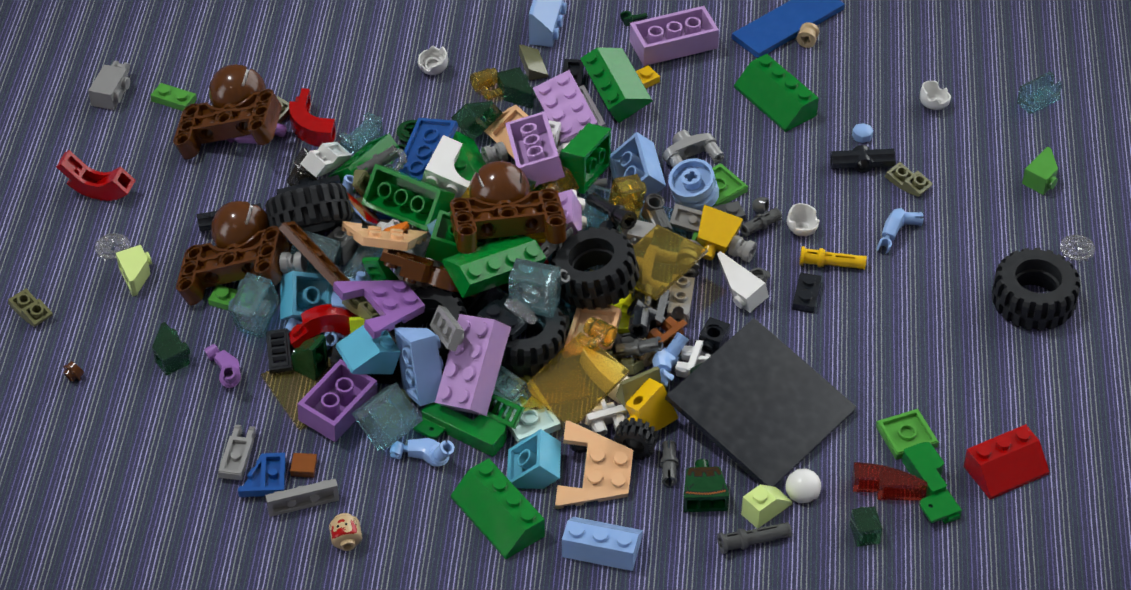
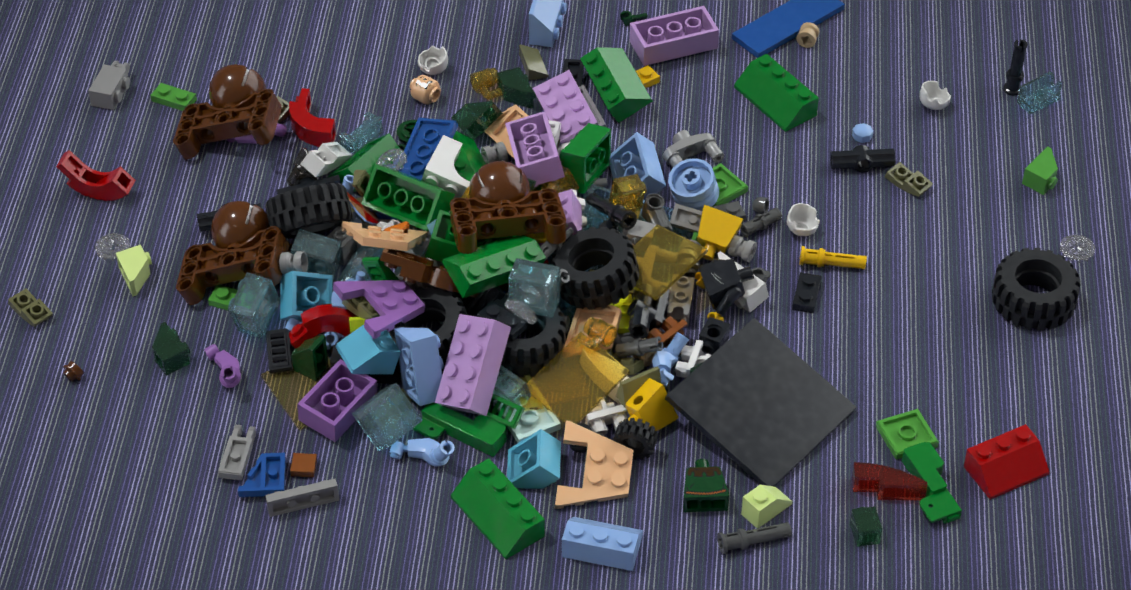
reddish brown tile [278,221,350,286] -> none
tan head [329,513,362,551] -> none
dark grey pin [357,145,400,175] -> none
light grey plate [430,305,464,351] -> none
dark grey pin [660,440,679,486] -> none
white hair [785,468,821,503] -> none
light blue arm [877,208,923,254] -> none
none -> light nougat head [410,75,441,105]
none -> black torso [695,259,754,322]
none -> black pin [1003,39,1028,96]

